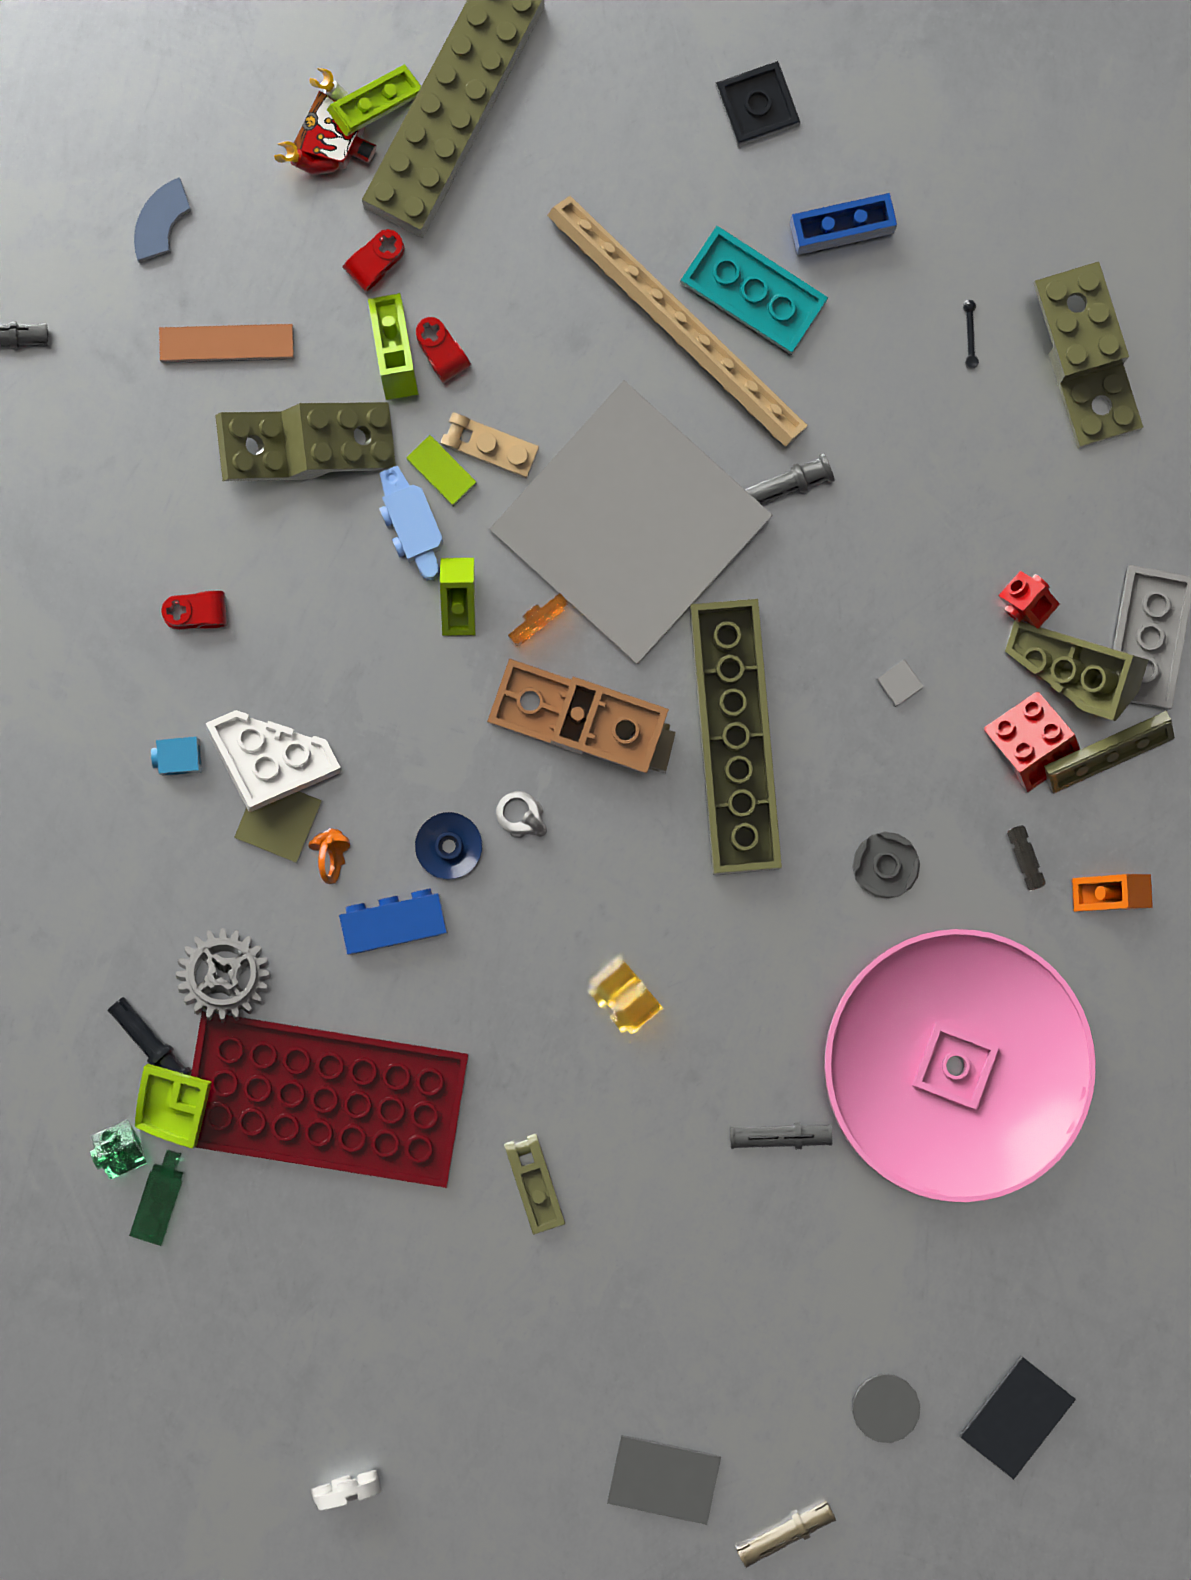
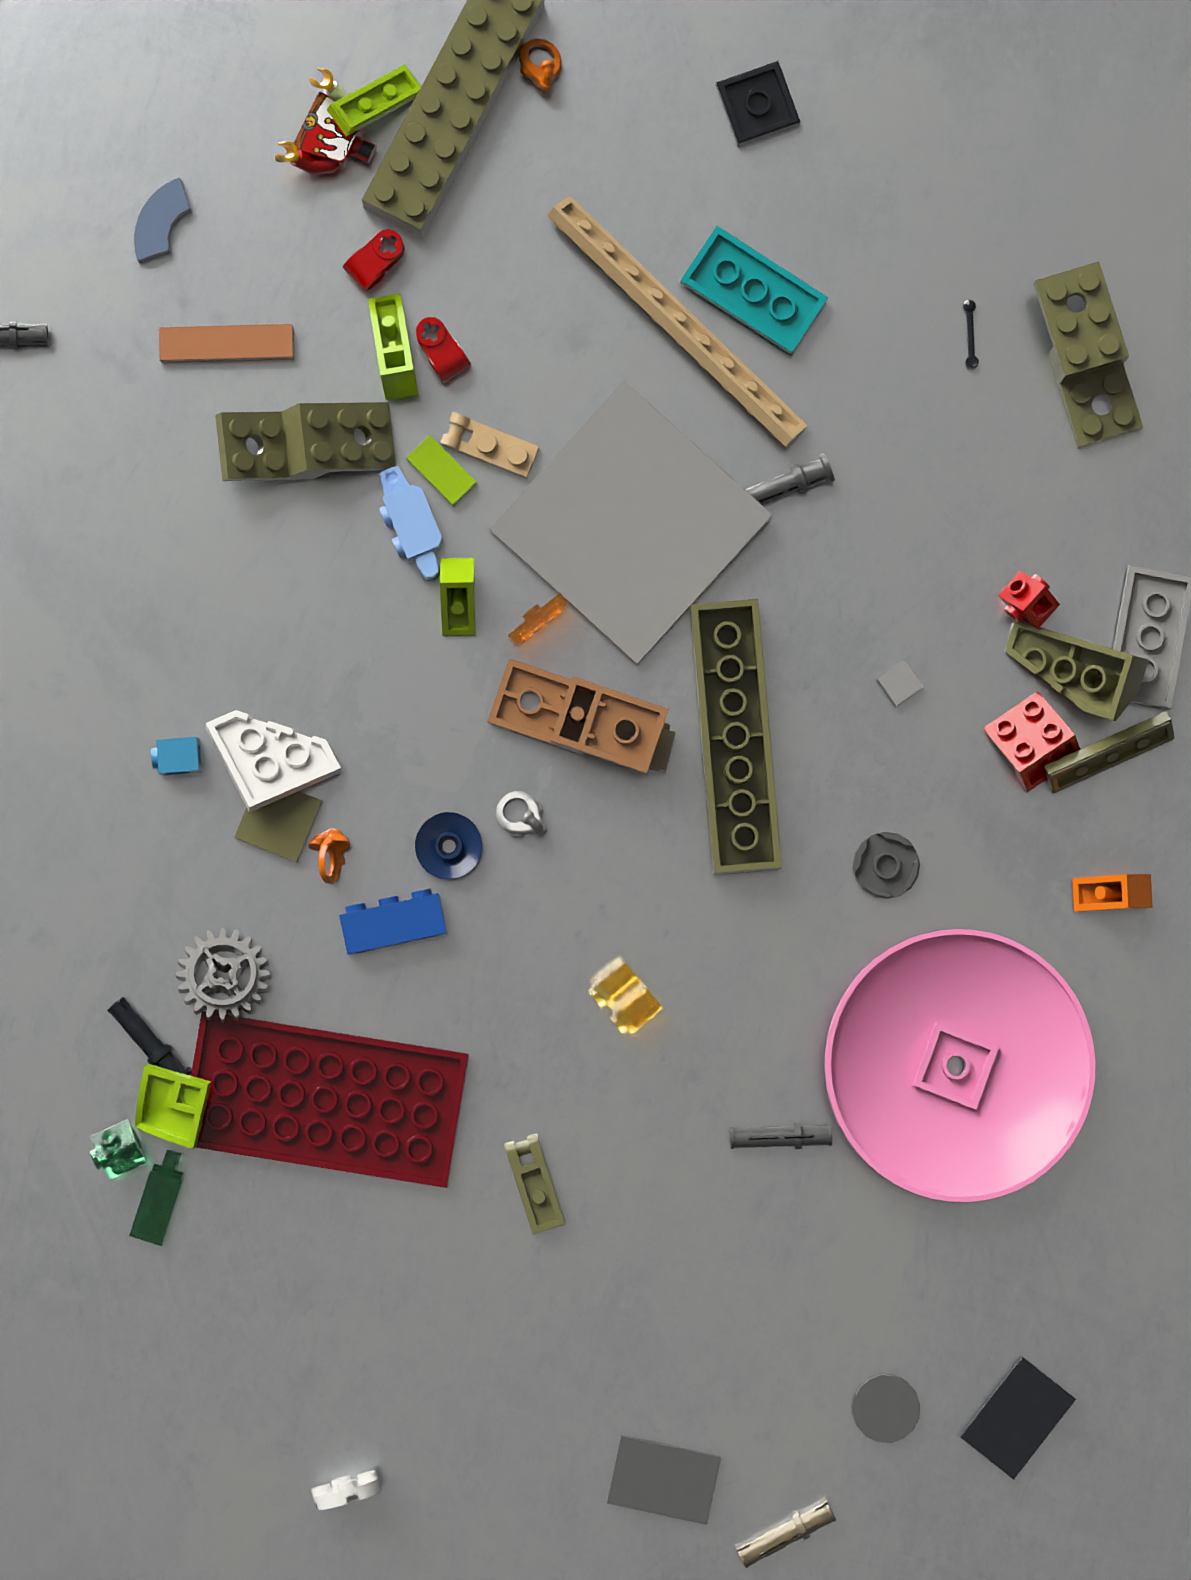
red piece [161,591,227,630] -> none
blue brick [790,193,897,255] -> none
clear smoke axle [1007,825,1046,891] -> none
none -> orange piece [520,39,562,92]

